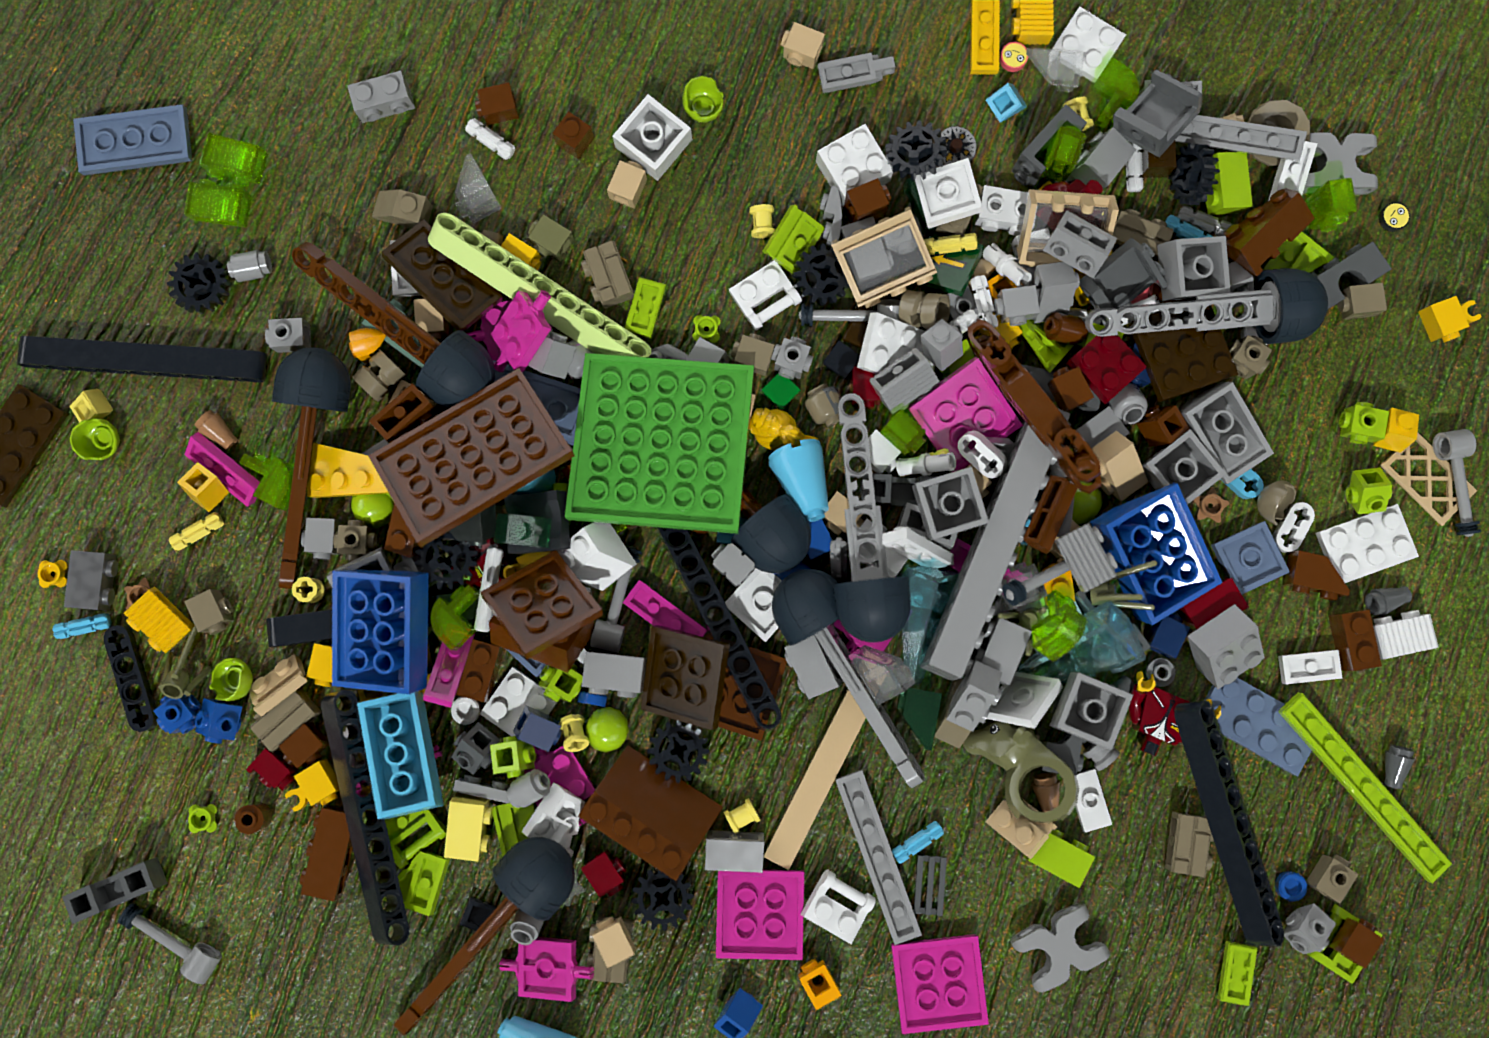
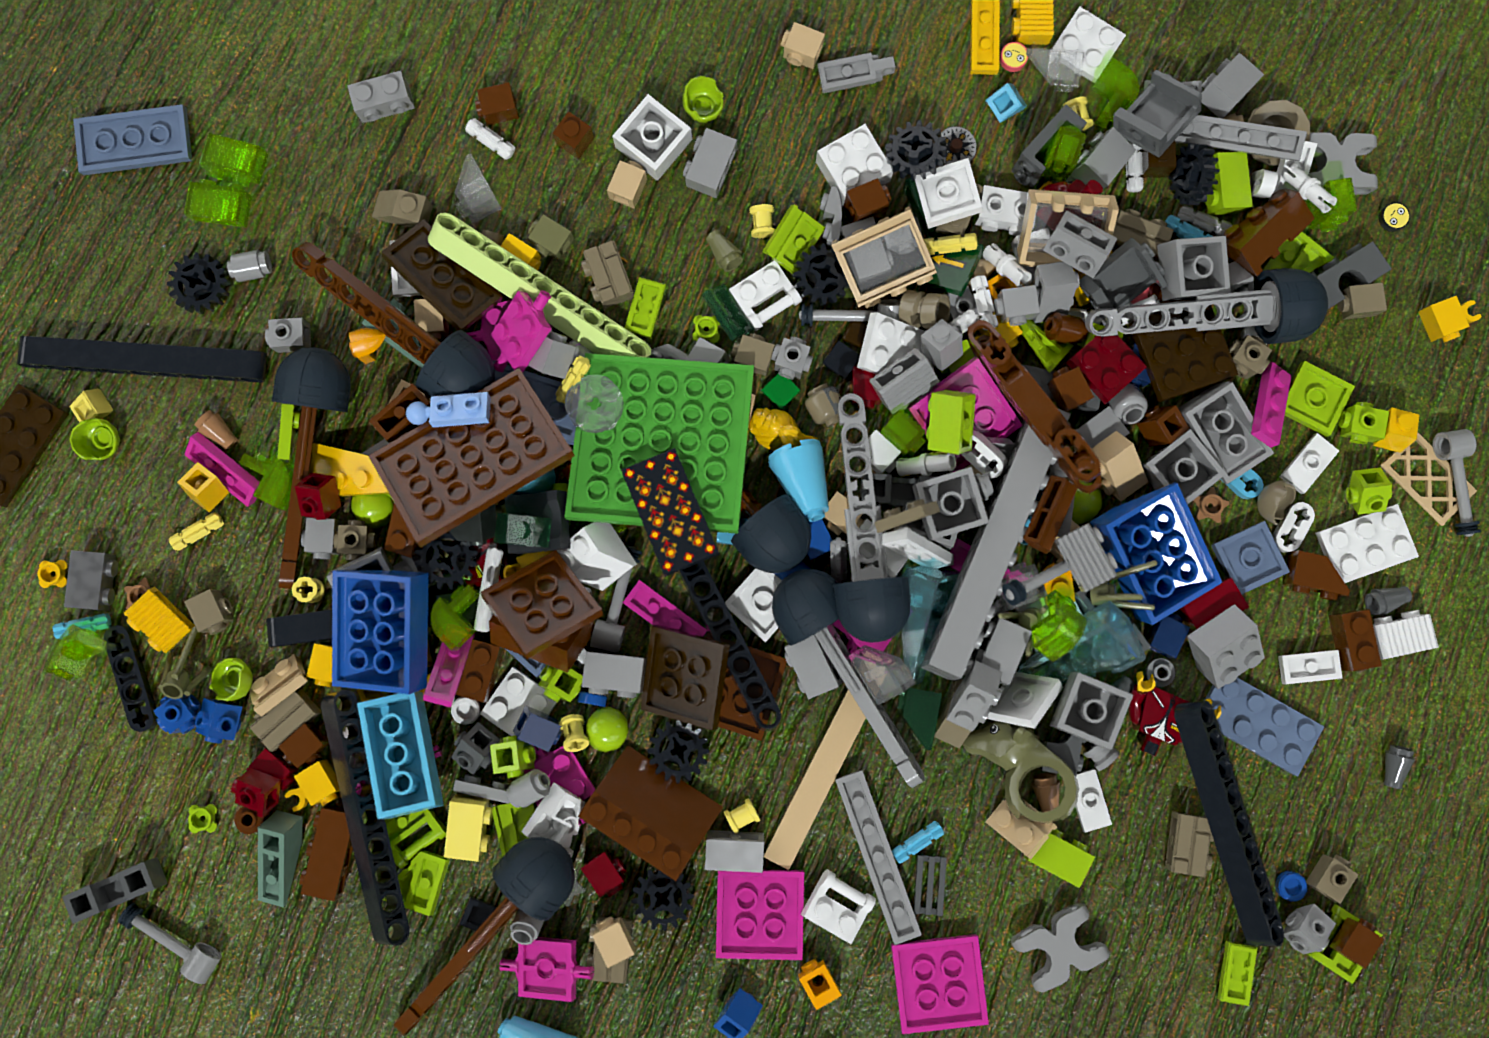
dark tan wheel [352,349,406,402] -> none
light grey brick [711,543,755,587] -> none
lime tile [1278,692,1452,883] -> none
none -> clear neon green brick [43,625,107,682]
none -> dark red brick [231,768,281,818]
none -> sand green slope [258,810,303,907]
none -> lime wing [277,404,301,460]
none -> dark red brick [294,473,341,520]
none -> light blue plate [406,392,491,427]
none -> light yellow axle [555,356,591,404]
none -> clear plate [565,375,624,433]
none -> black tile [621,448,719,577]
none -> light grey brick [683,128,737,198]
none -> clear green plate [701,284,754,341]
none -> olive cone [706,230,743,272]
none -> dark tan plate [874,499,940,533]
none -> lime brick [926,390,976,455]
none -> light grey plate [974,473,994,502]
none -> light grey brick [1201,53,1264,119]
none -> white beam [1250,169,1278,199]
none -> dark pink plate [1251,362,1292,448]
none -> white plate [1279,433,1339,494]
none -> white pin [1283,165,1337,213]
none -> lime plate [1285,361,1355,437]

